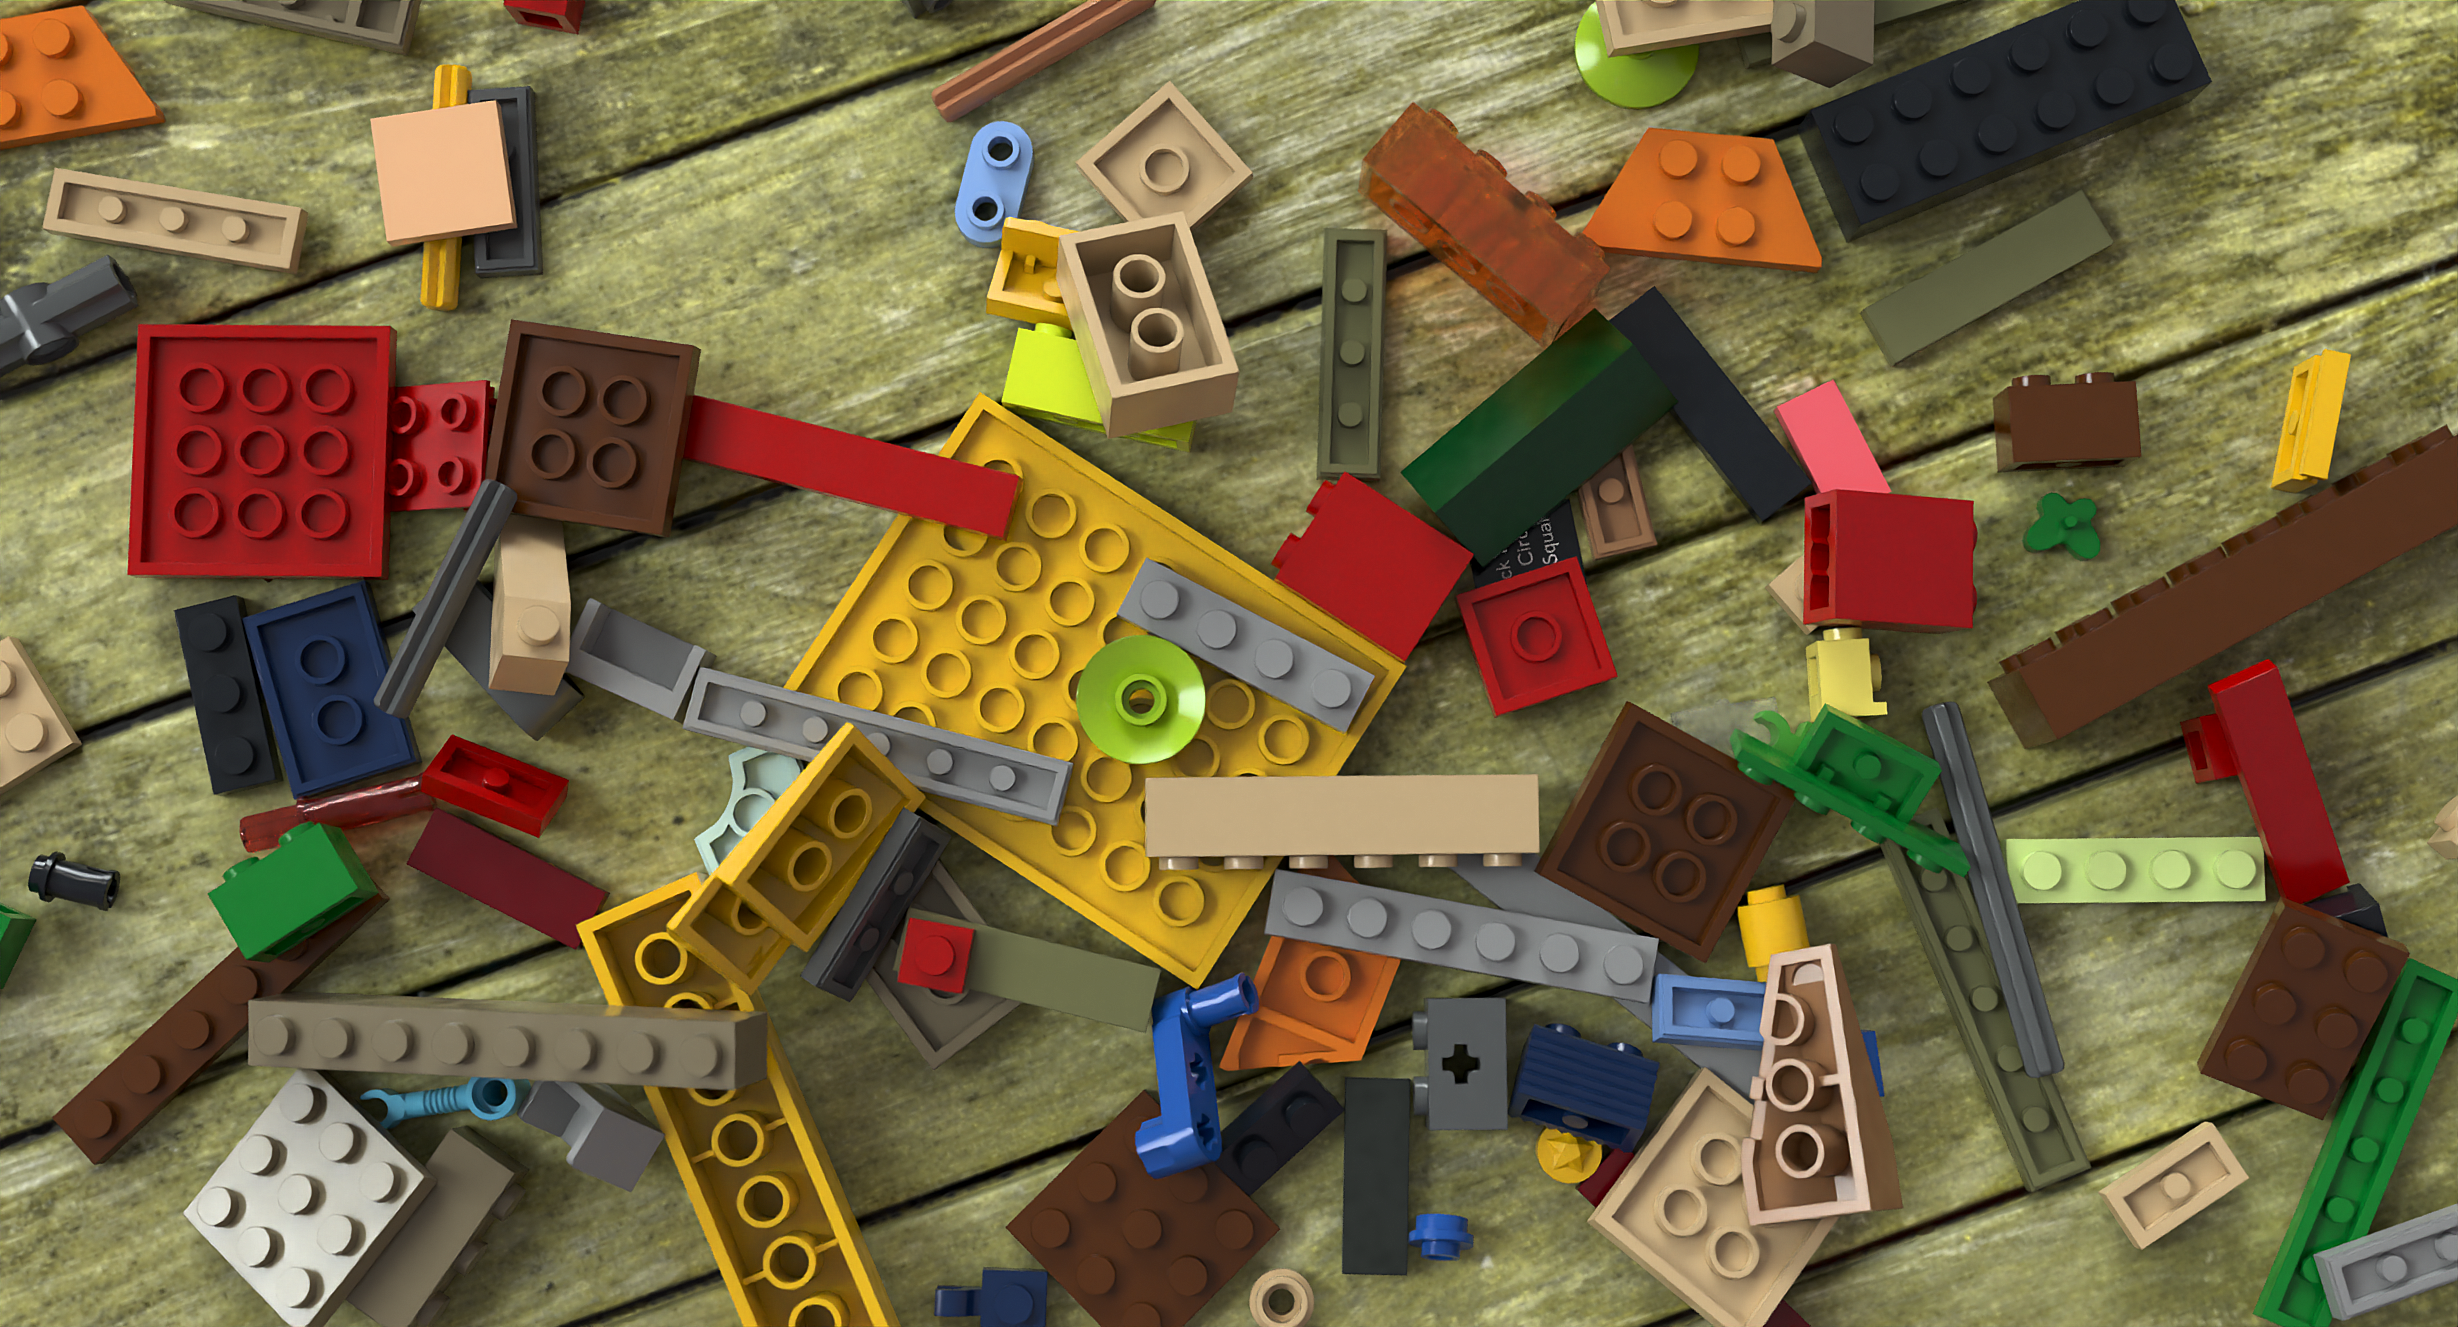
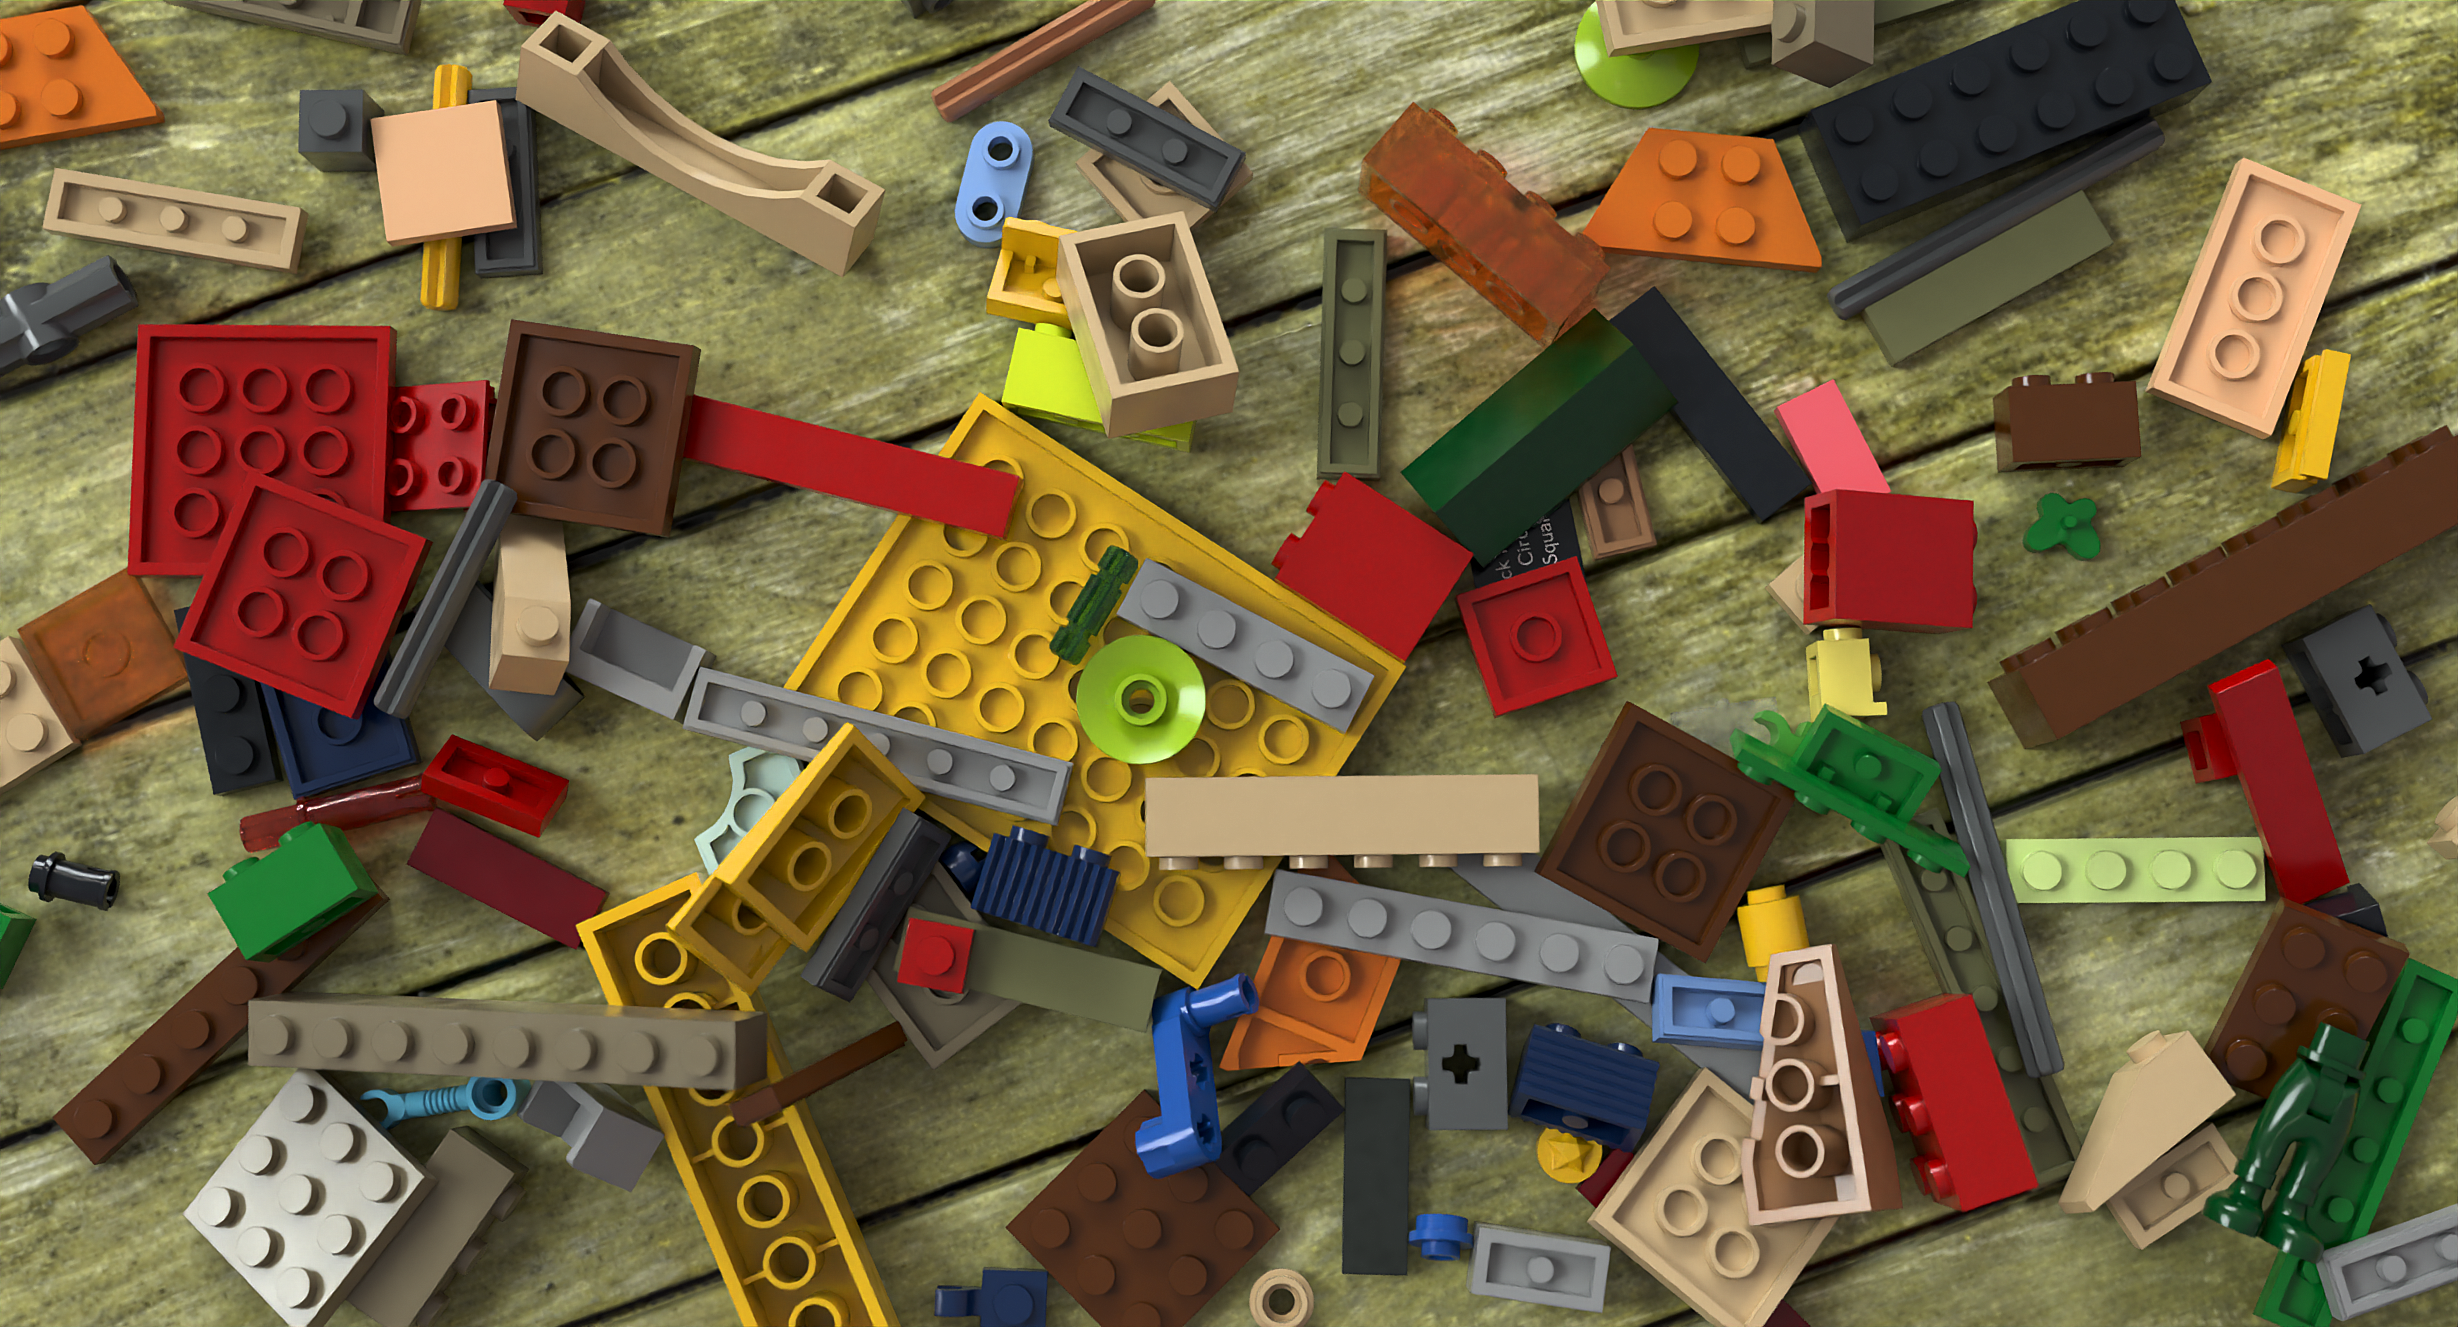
none -> clear orange tile [17,567,189,740]
none -> red plate [173,469,433,720]
none -> dark grey brick [298,90,384,172]
none -> tan arch [516,11,885,278]
none -> reddish brown tile [728,1020,908,1128]
none -> dark blue hinge [939,840,986,897]
none -> dark blue brick [970,825,1121,948]
none -> dark grey tile [1048,66,1246,213]
none -> clear green axle [1049,545,1138,665]
none -> light grey panel [1466,1221,1611,1313]
none -> dark grey axle [1827,116,2165,320]
none -> red brick [1869,993,2039,1212]
none -> tan slope [2058,1030,2236,1214]
none -> light nougat plate [2145,158,2361,440]
none -> dark green piece [2201,1022,2370,1264]
none -> dark grey brick [2281,604,2432,758]

